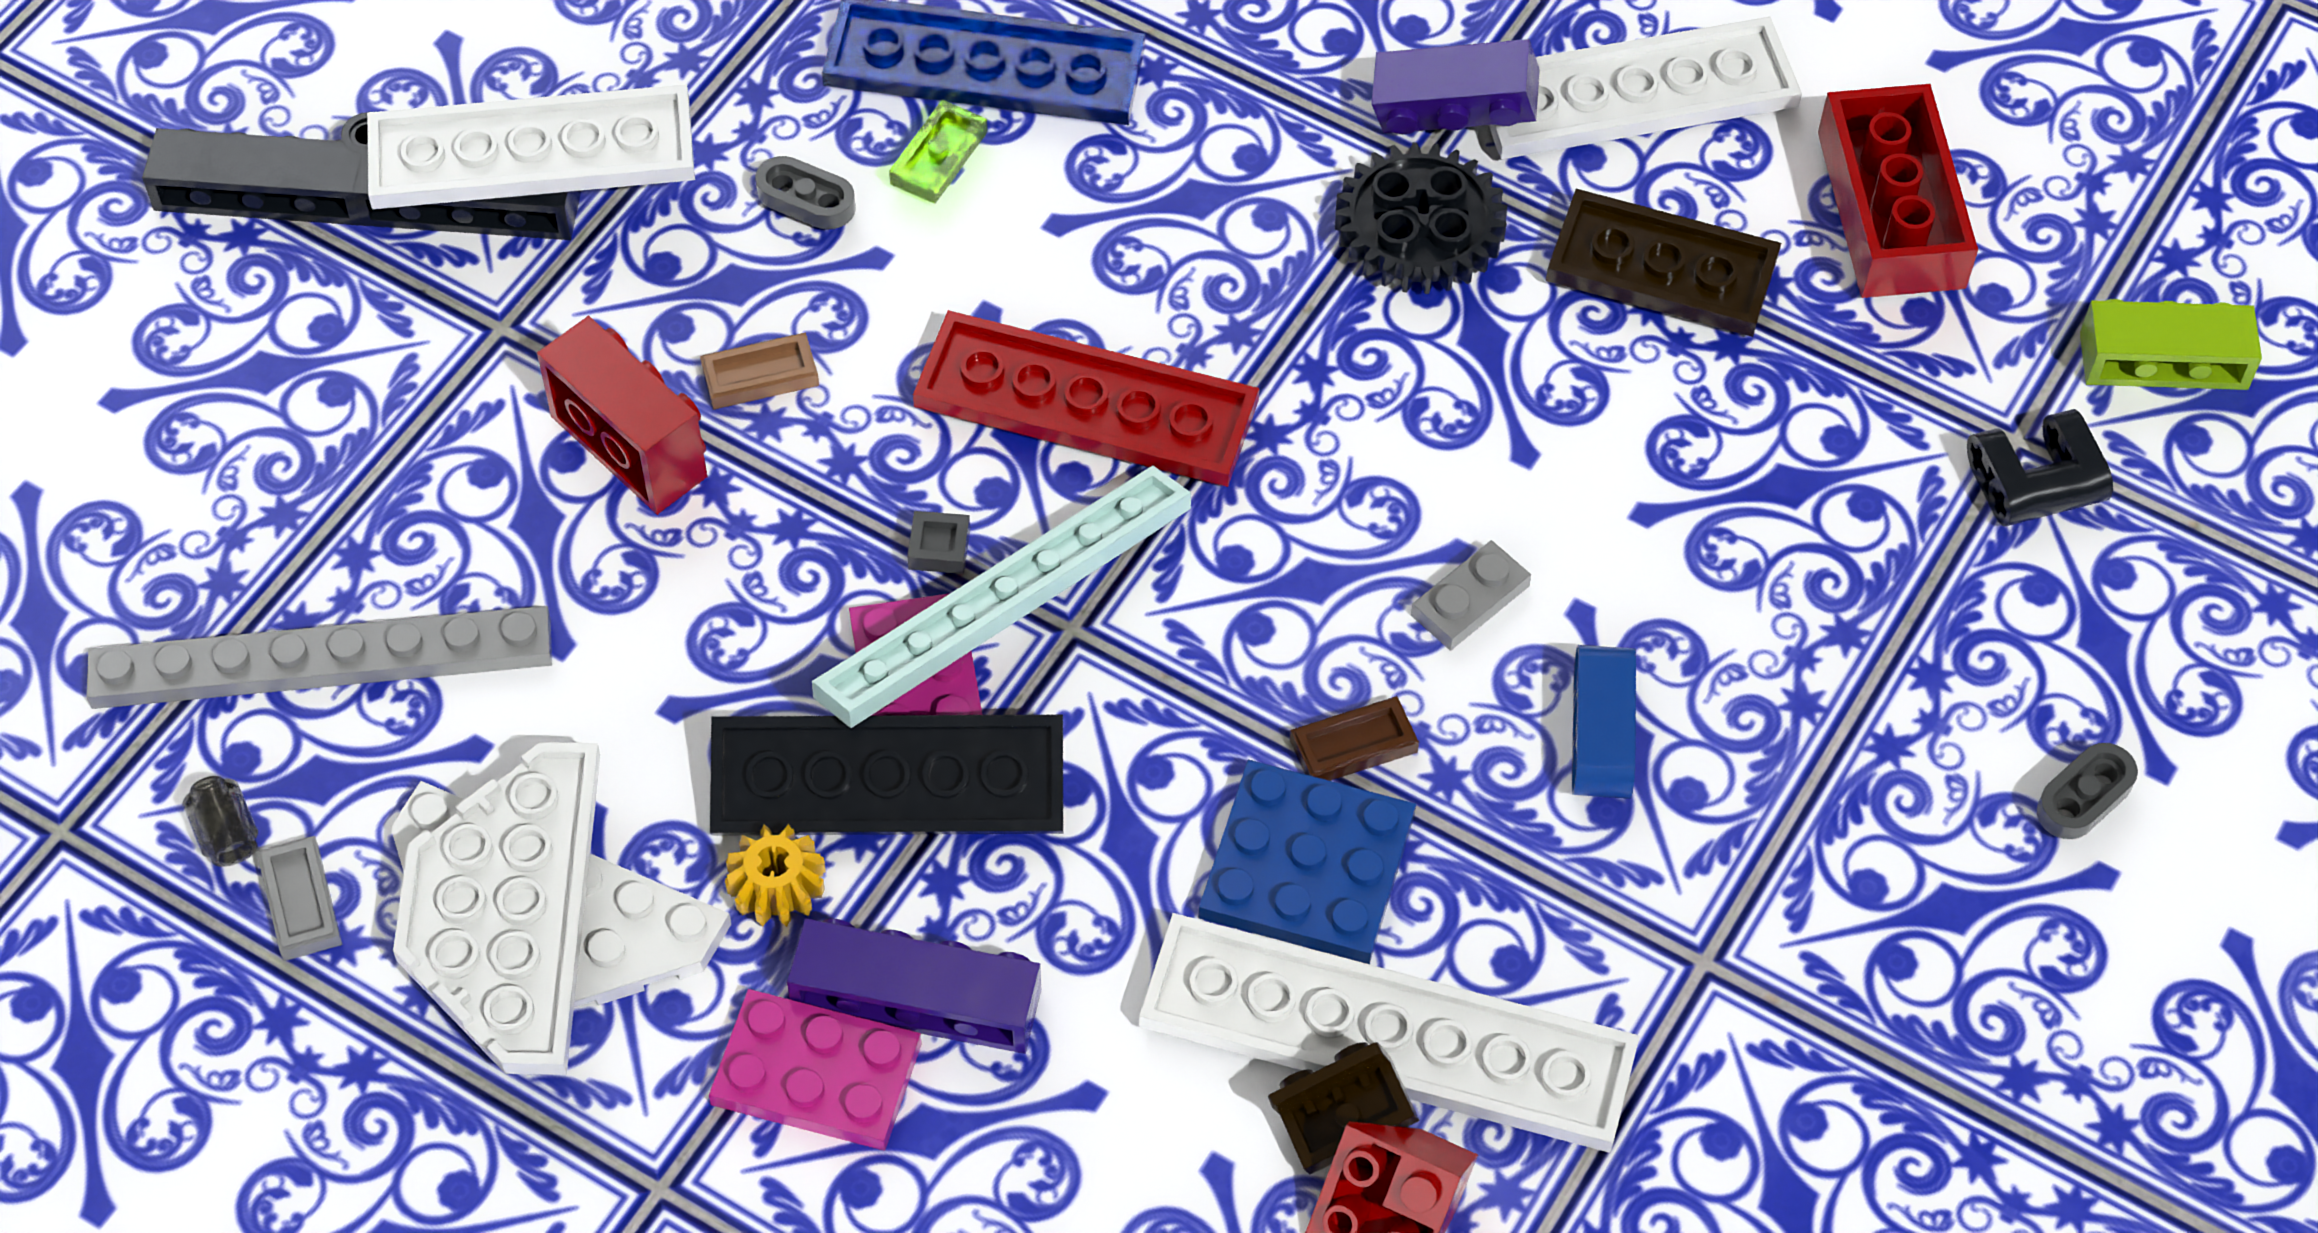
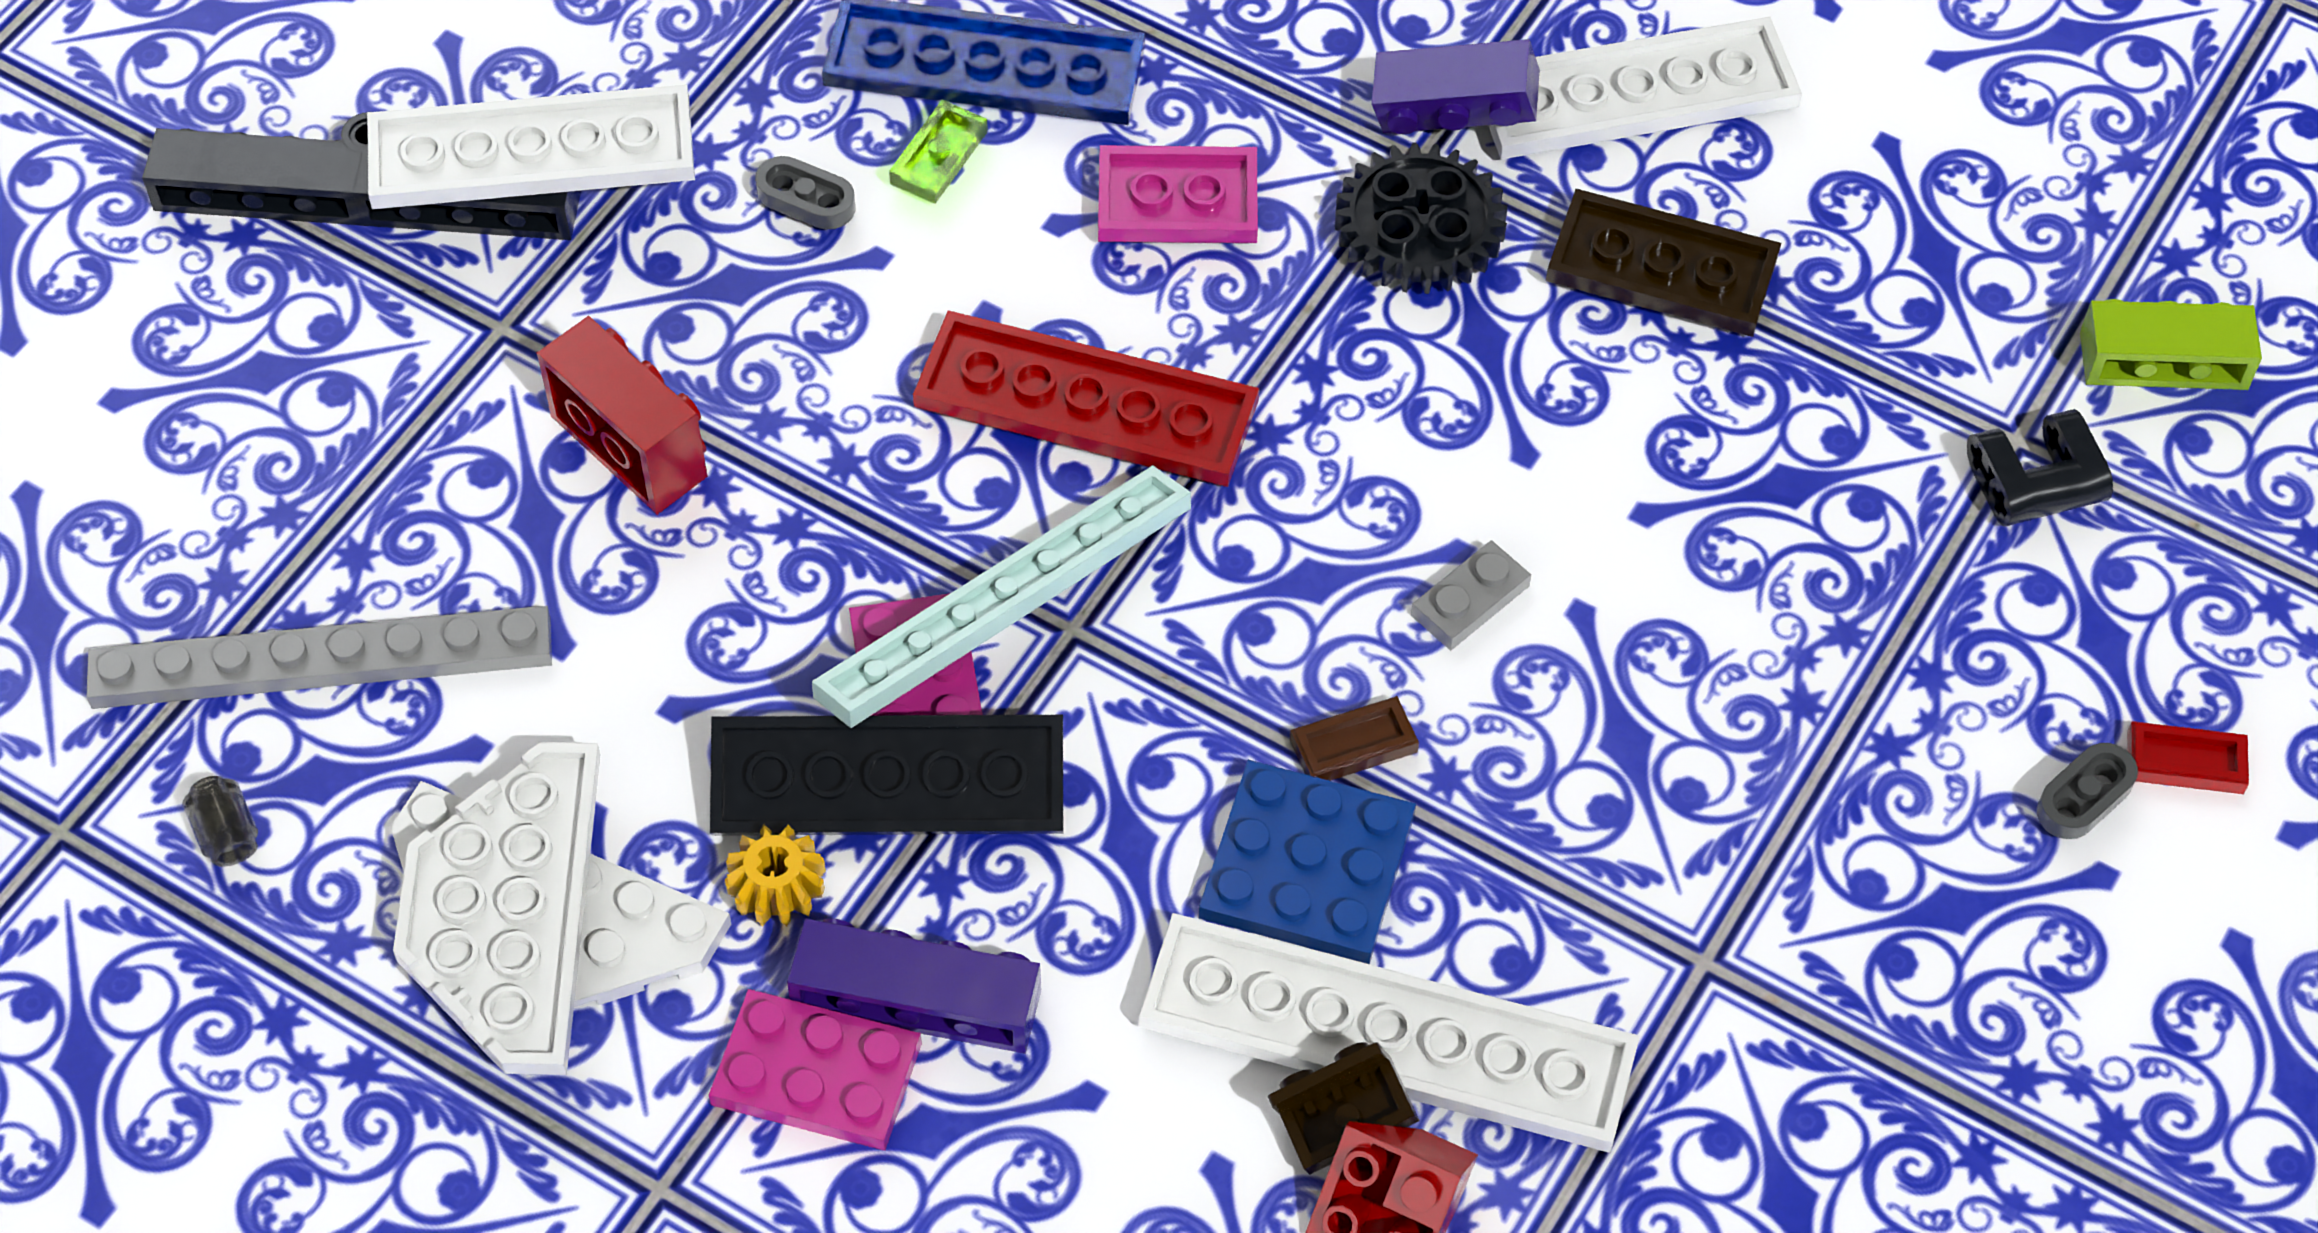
light grey tile [257,836,343,961] -> none
medium nougat tile [700,332,819,410] -> none
dark grey plate [907,511,971,574] -> none
blue beam [1572,645,1636,799] -> none
red brick [1818,83,1978,298] -> none
none -> dark pink plate [1098,145,1258,243]
none -> red tile [2127,721,2249,795]

